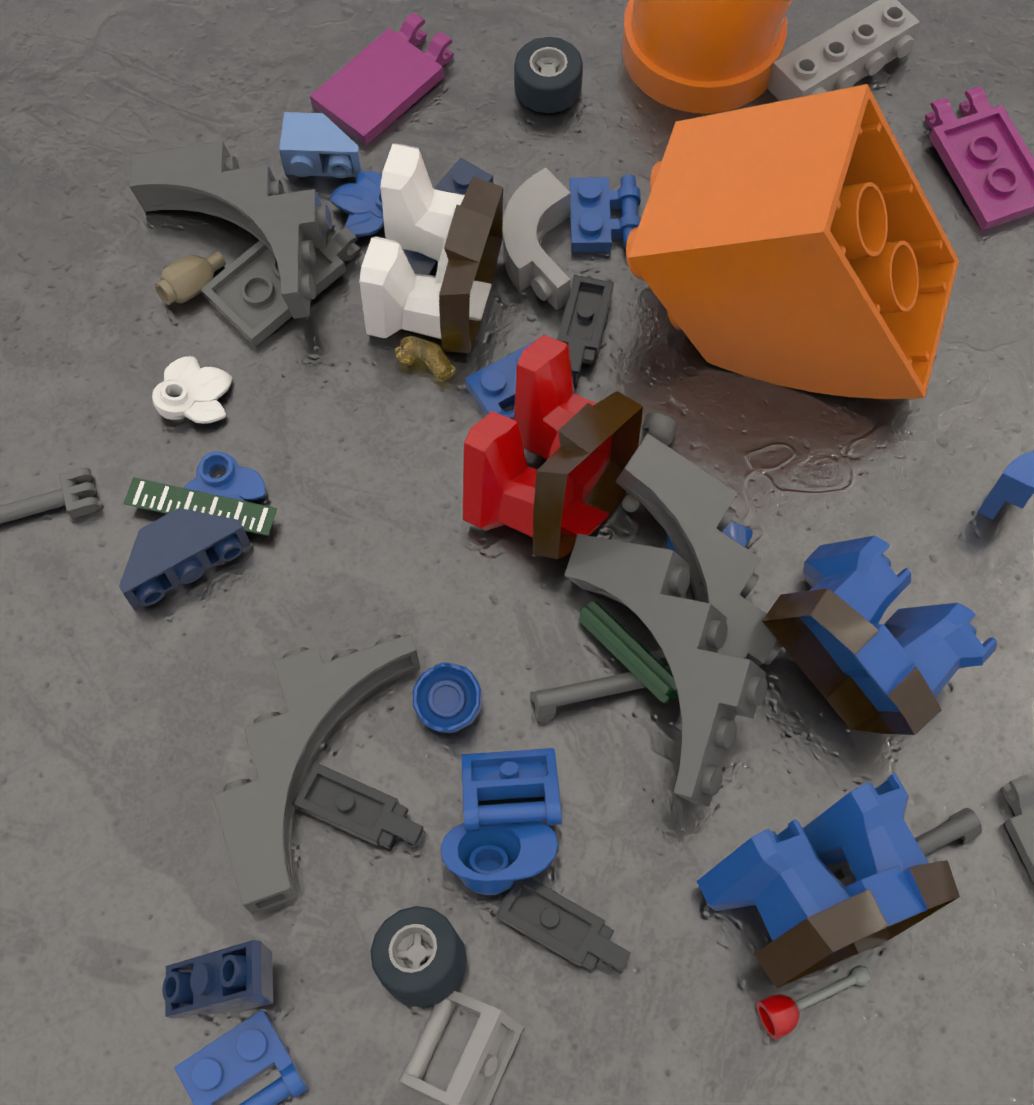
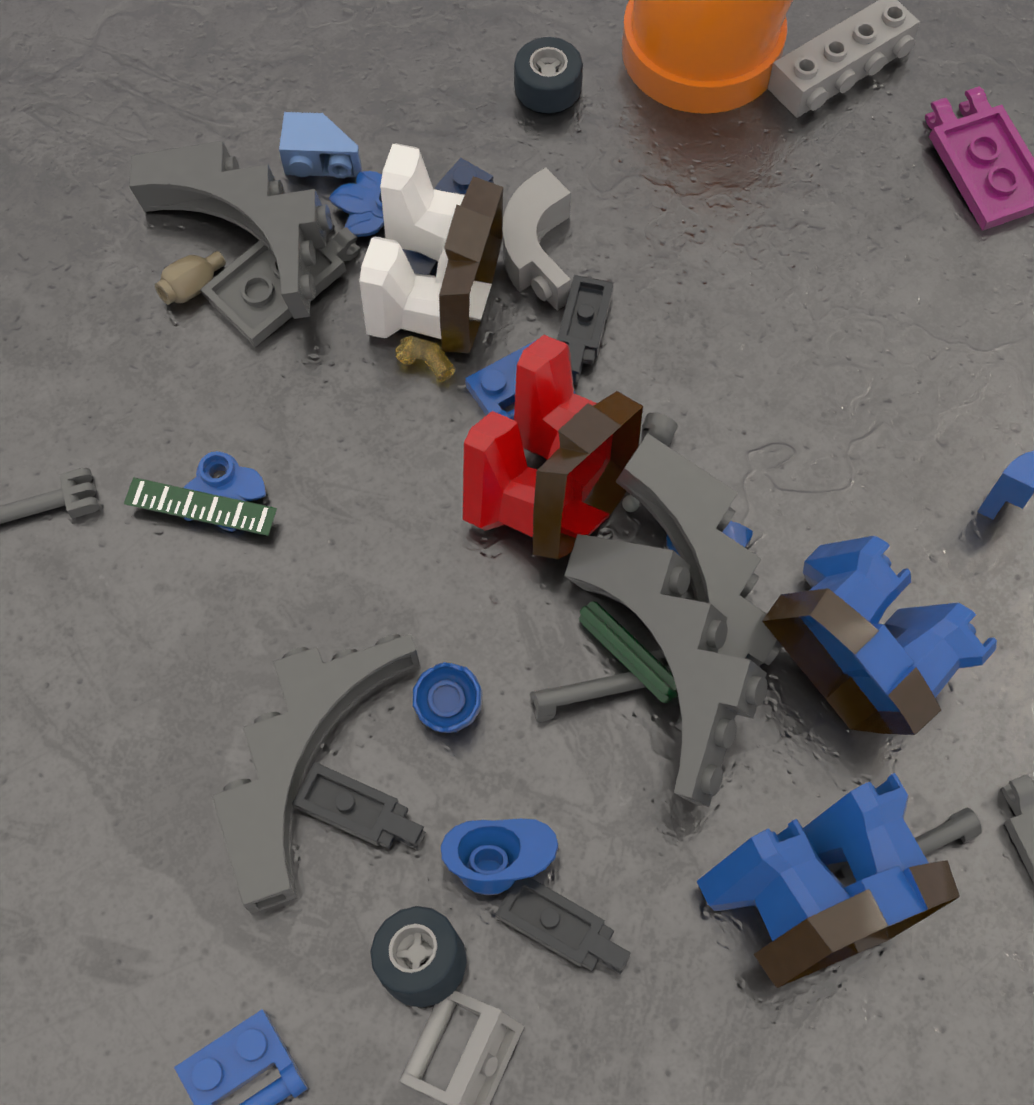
dark blue slope [119,508,251,610] -> none
white plate [152,356,233,424] -> none
dark blue slope [162,940,273,1017] -> none
magenta tile [310,12,454,146] -> none
blue plate [461,748,562,831] -> none
blue plate [569,174,641,252] -> none
orange slope [626,84,959,399] -> none
hinge [756,965,871,1040] -> none

